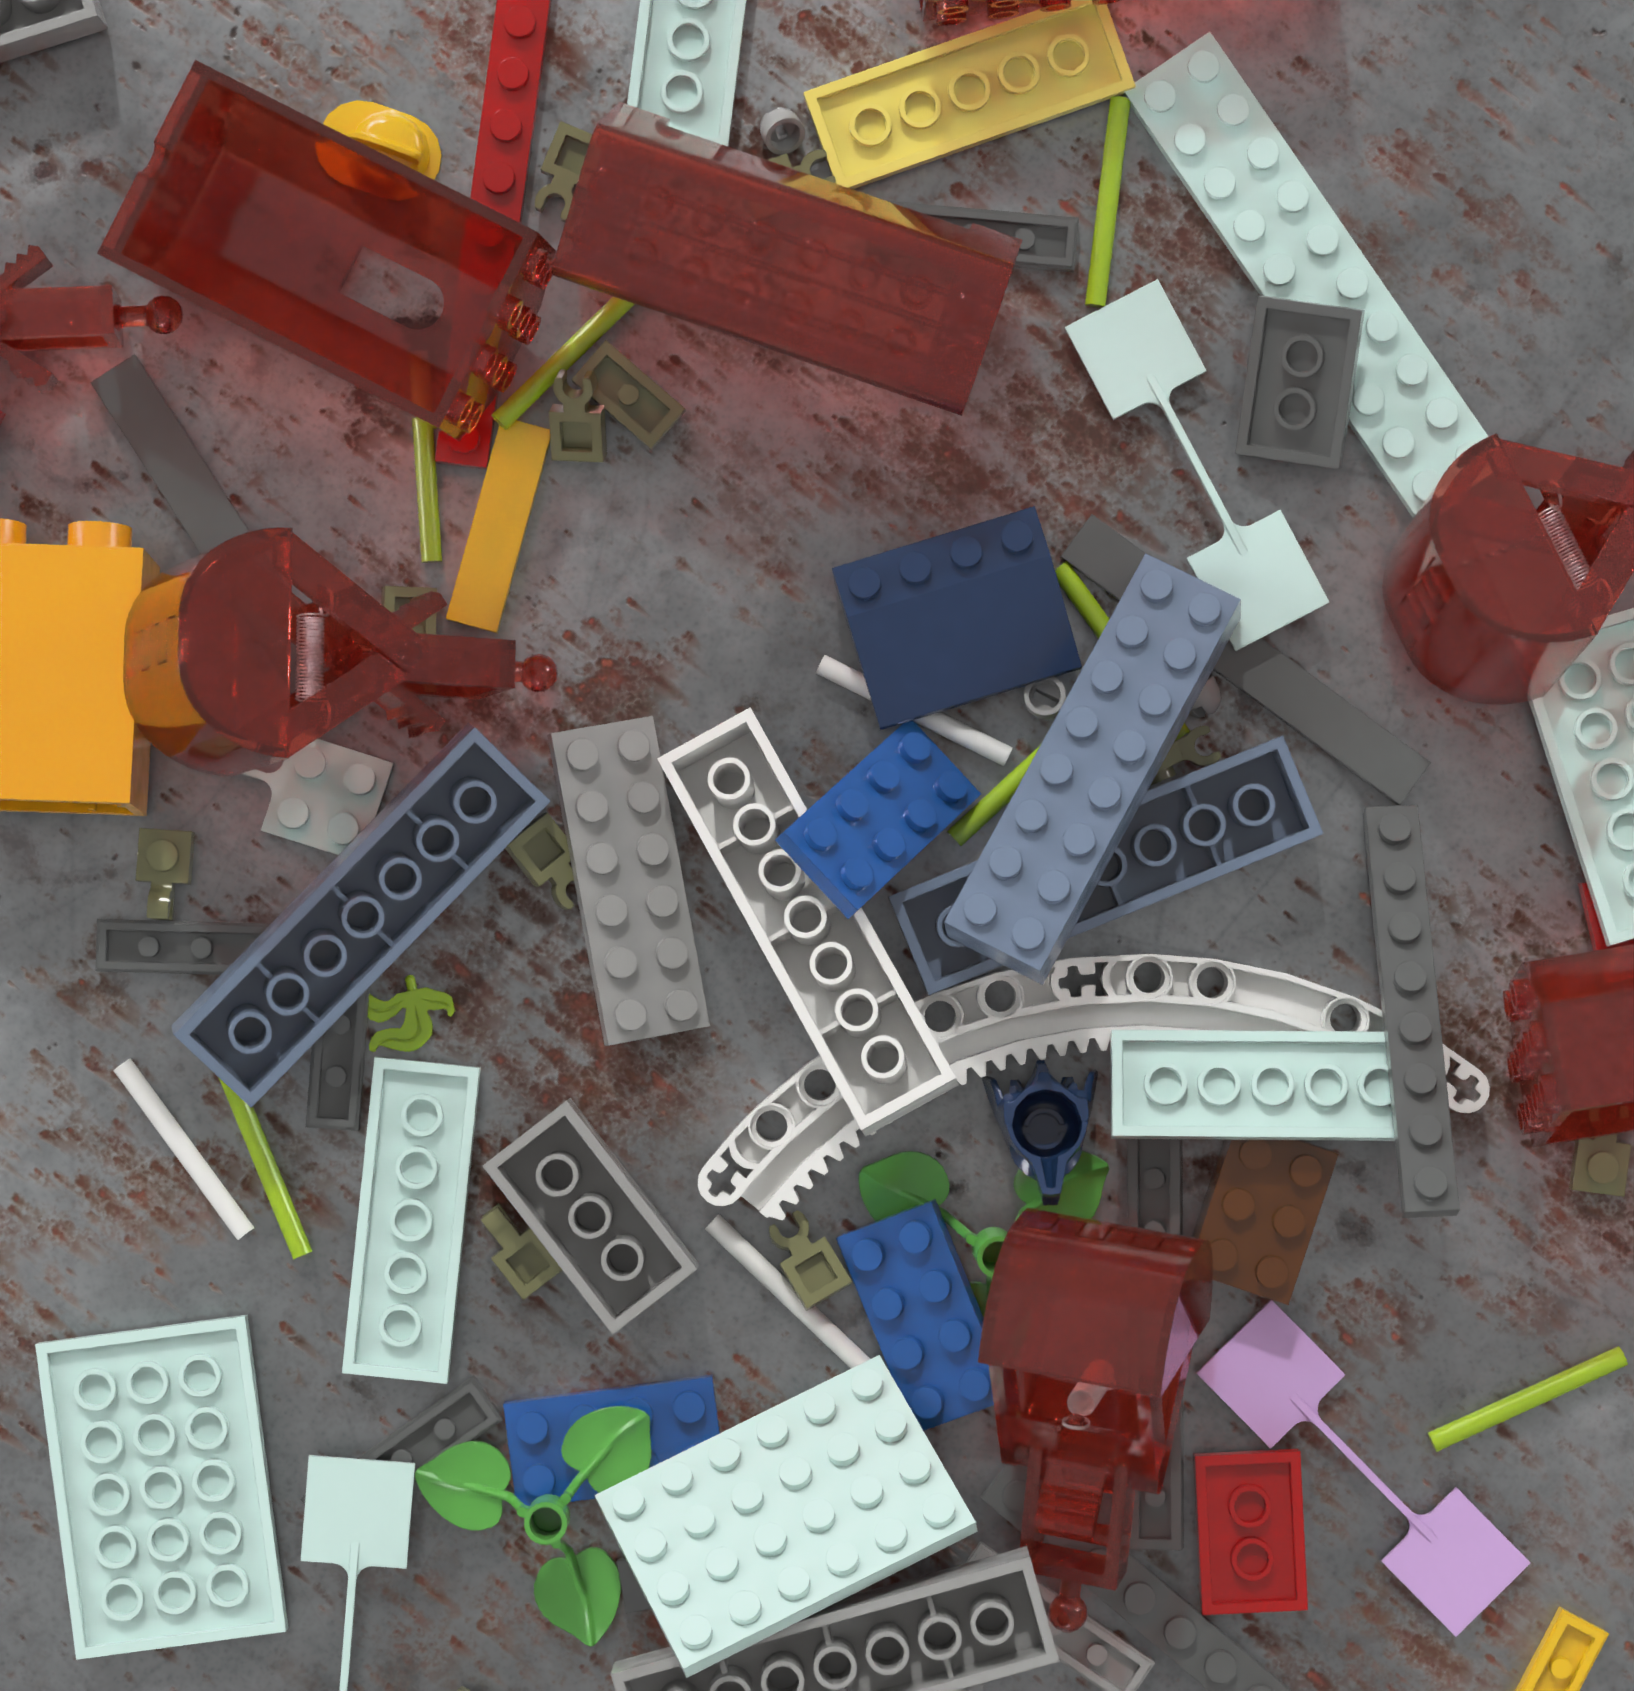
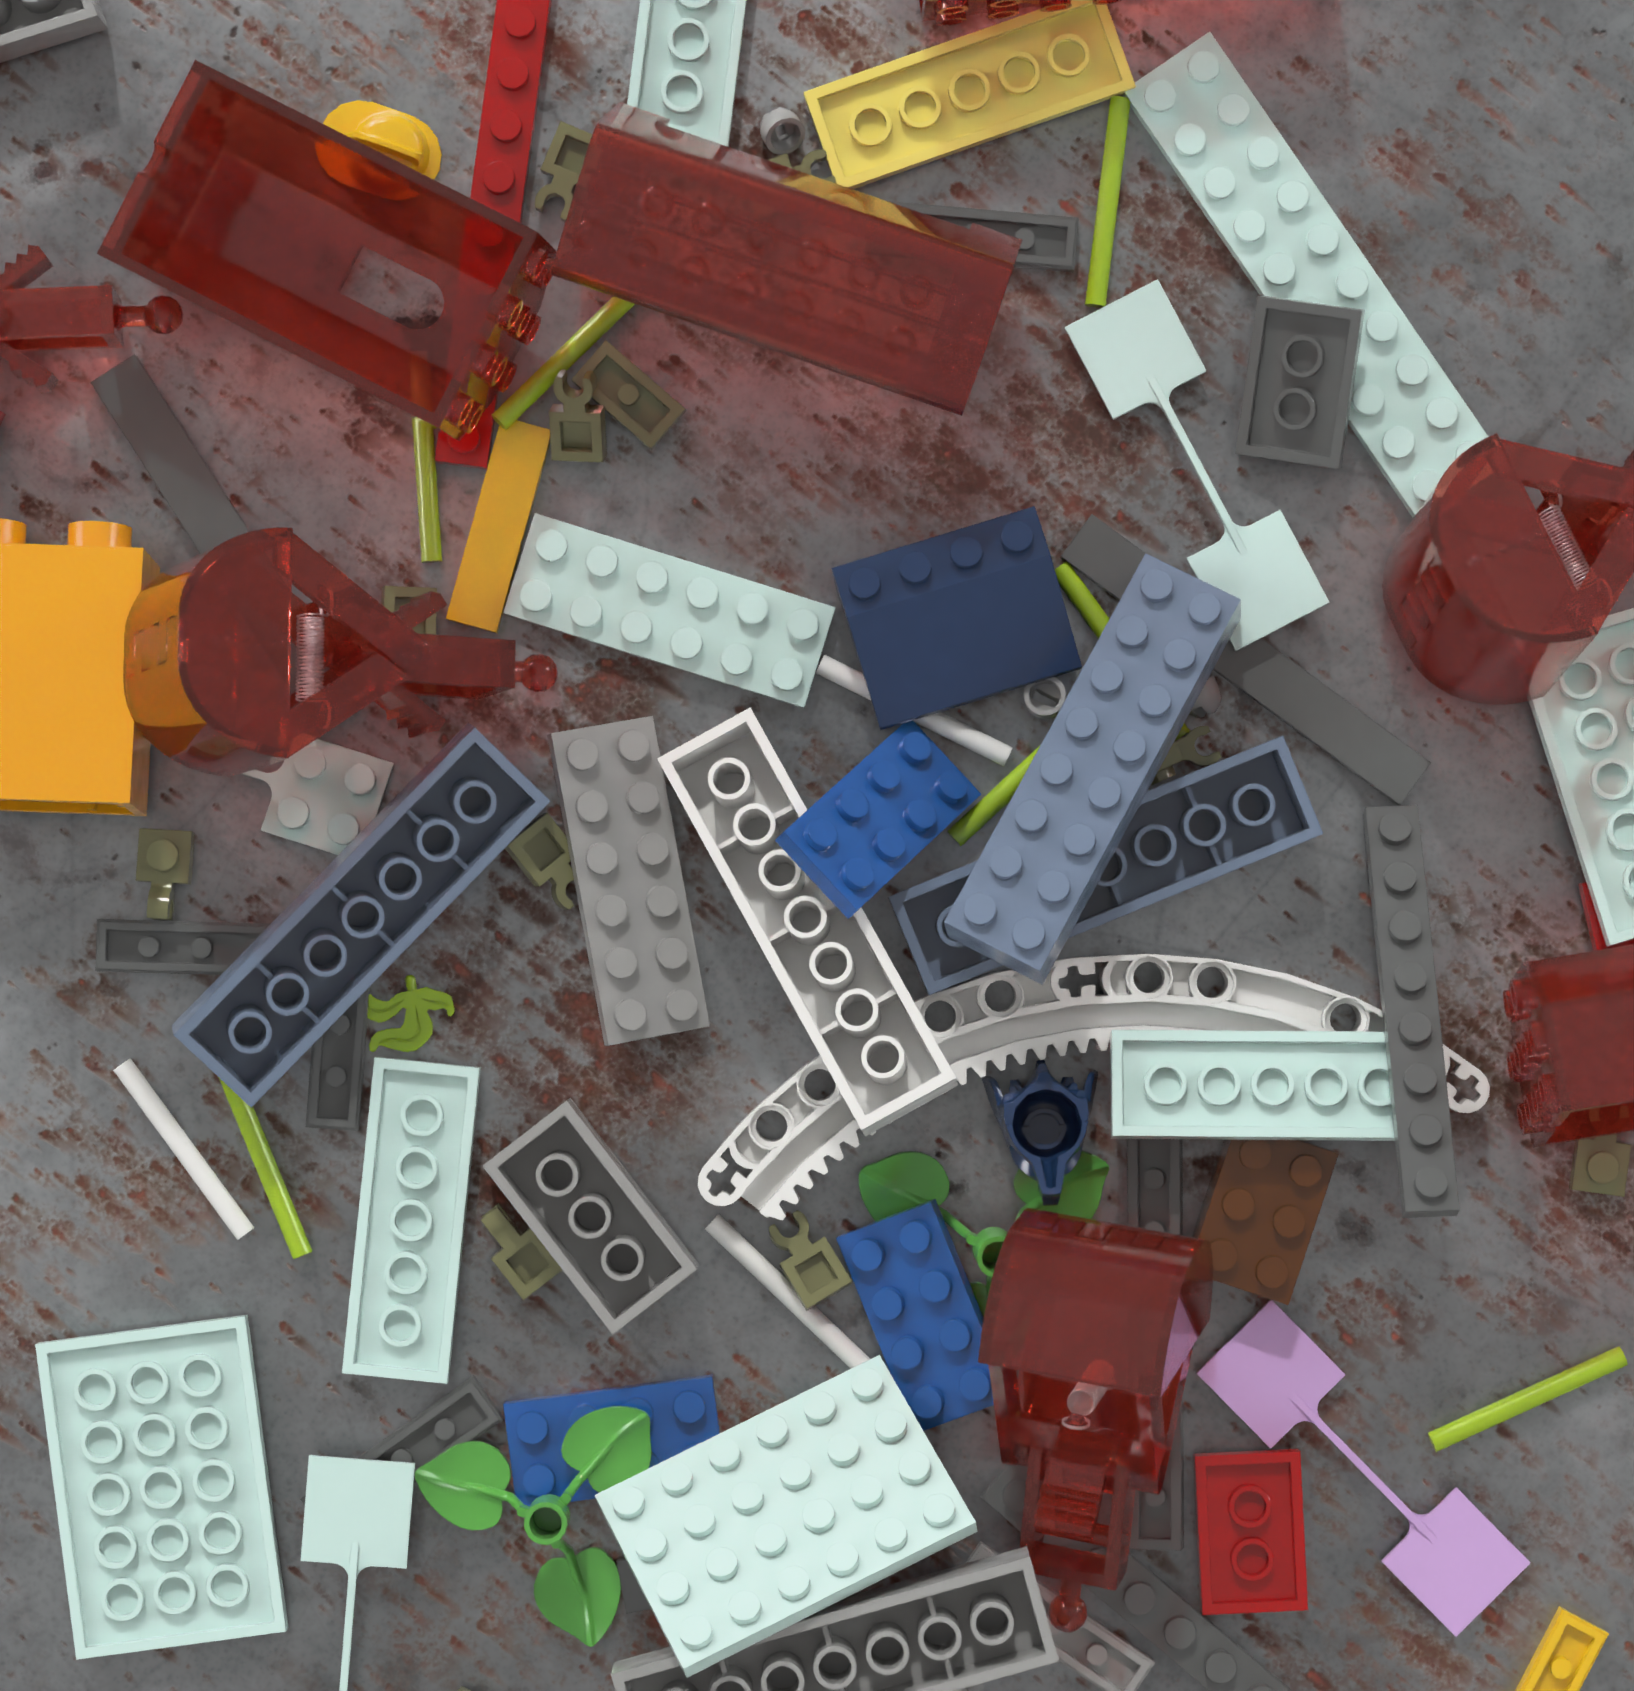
none -> light aqua plate [503,513,836,708]

